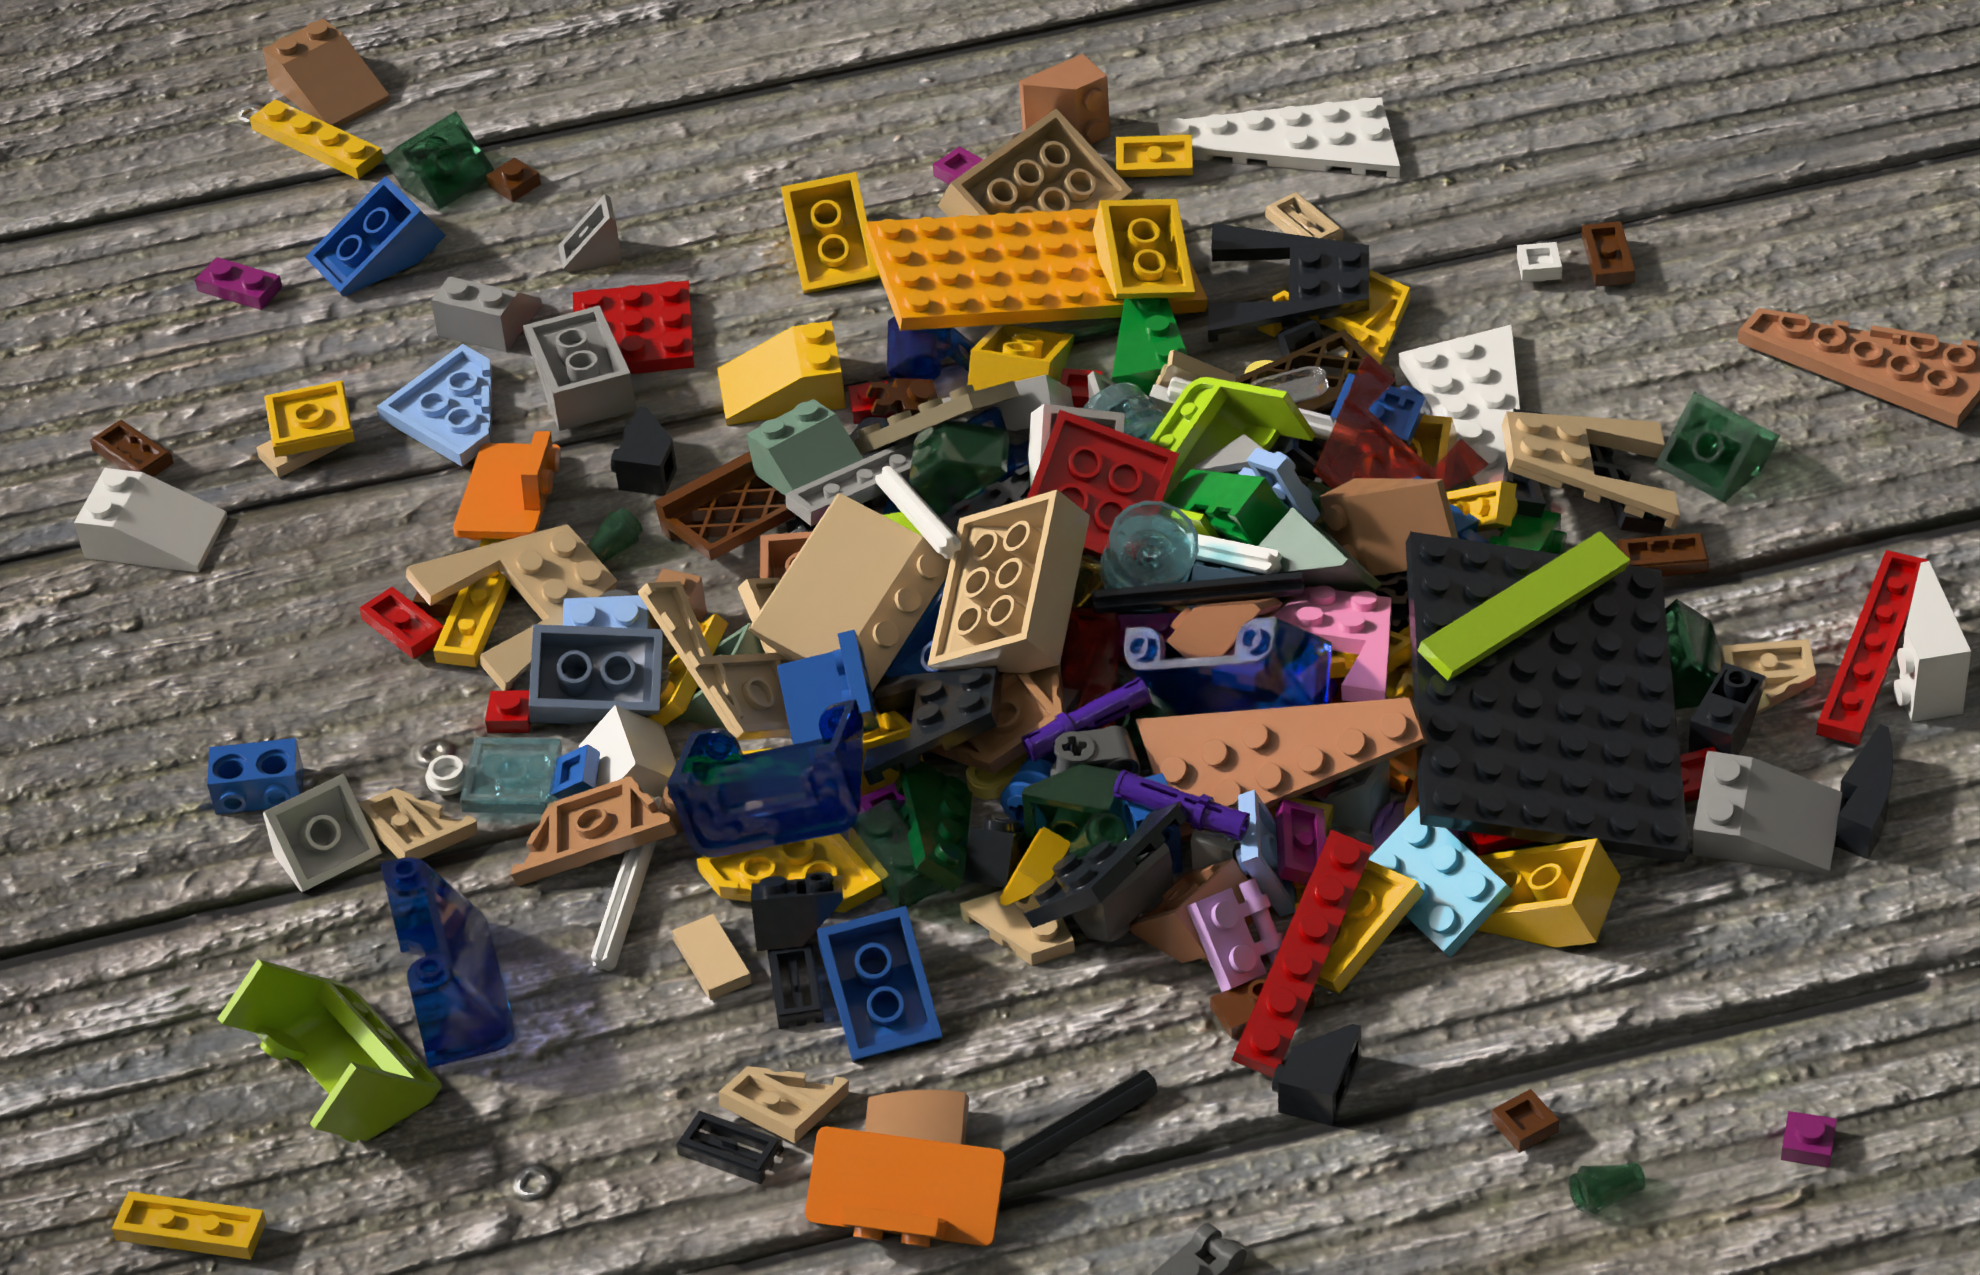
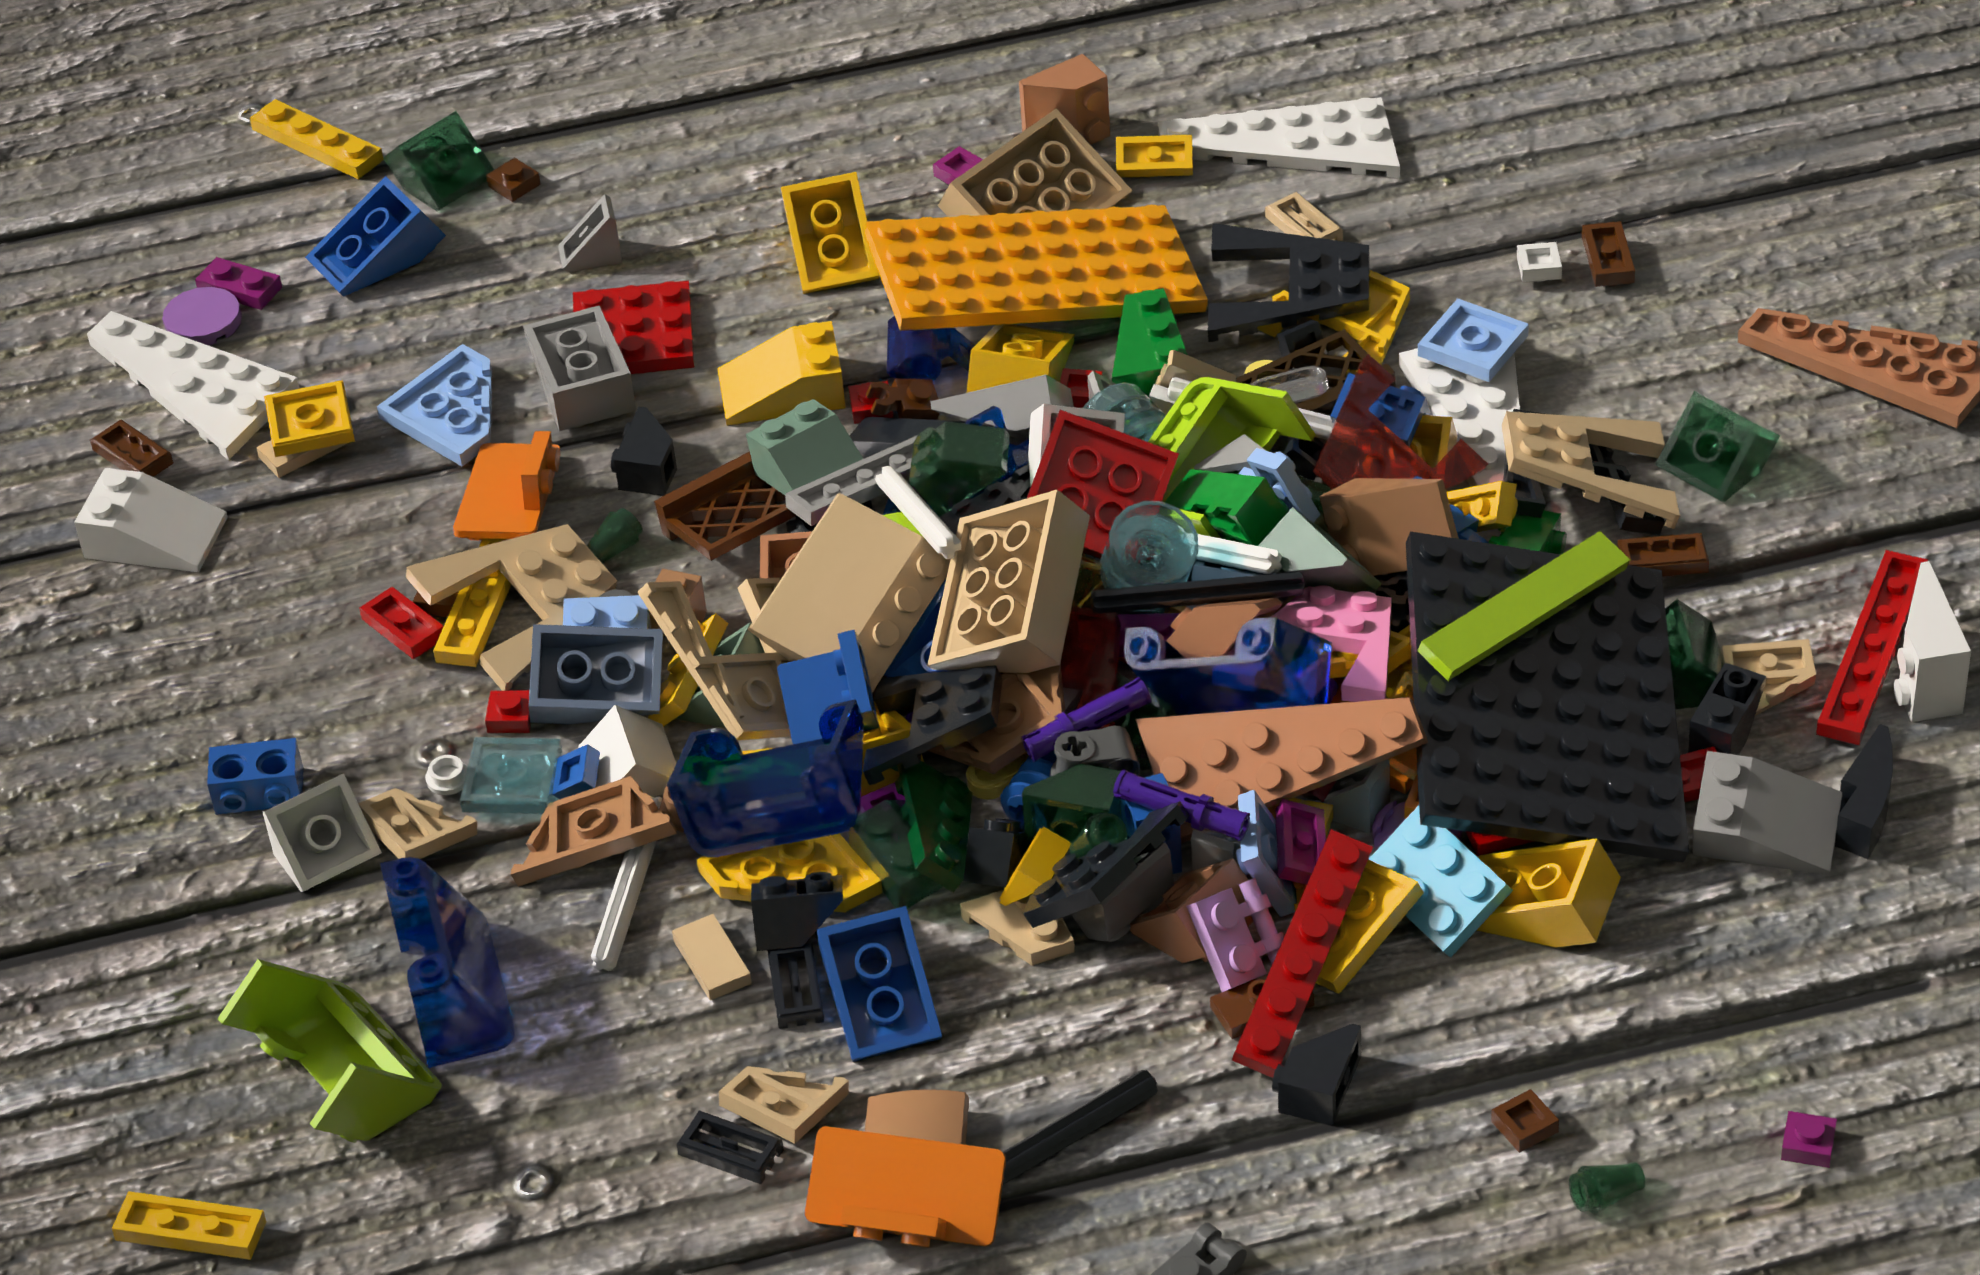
medium nougat slope [262,18,391,128] -> none
light grey slope [431,276,542,352] -> none
dark tan wing [853,380,1019,456] -> none
yellow slope [1093,199,1195,299] -> none
none -> white wing [87,311,300,460]
none -> medium lavender tile [162,287,242,346]
none -> light blue plate [1418,298,1529,382]

